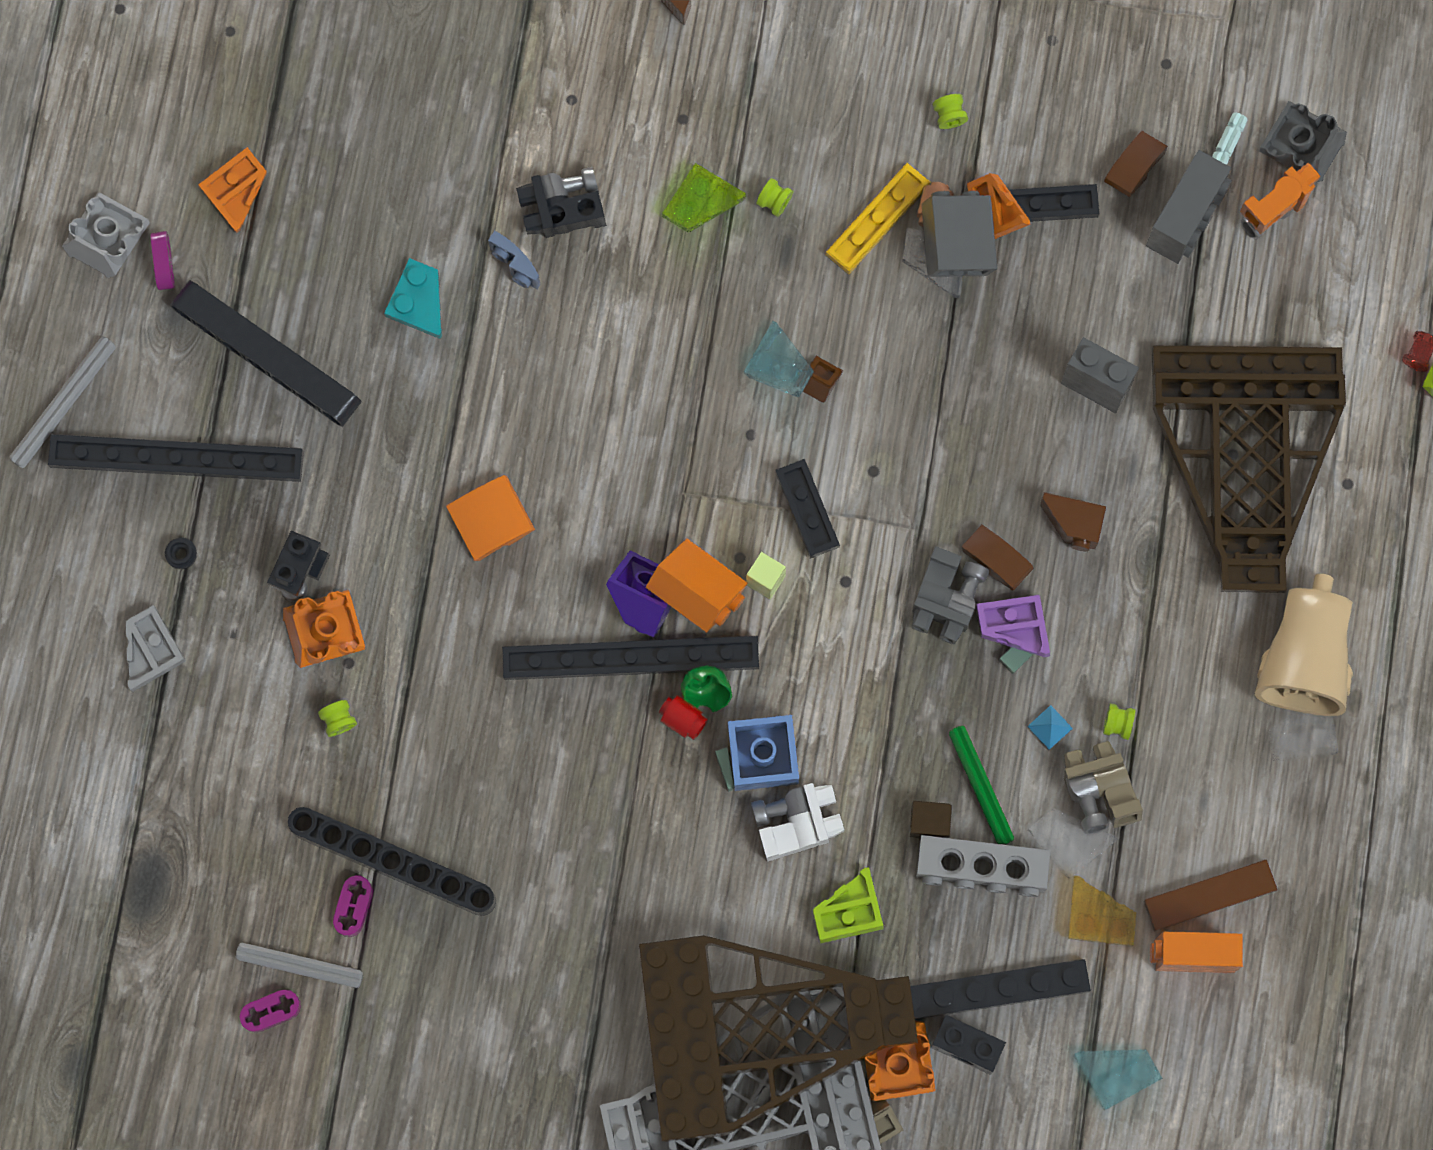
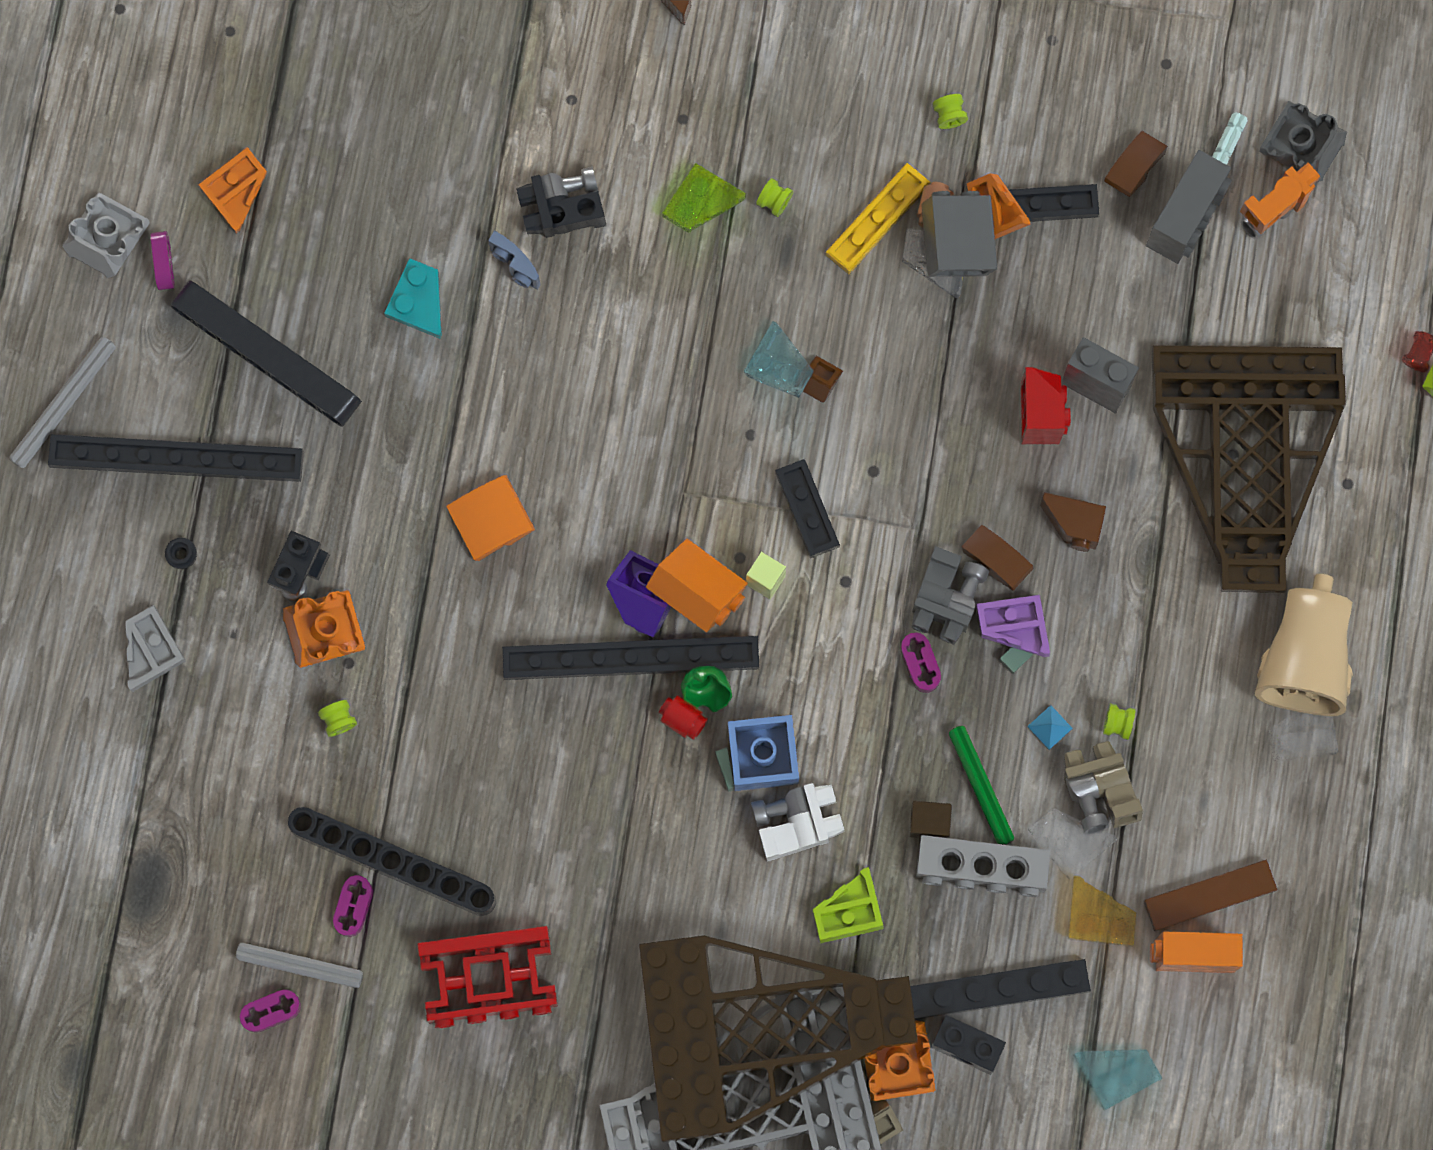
none -> red fence [418,926,558,1028]
none -> magenta beam [901,632,941,693]
none -> red slope [1021,367,1071,445]

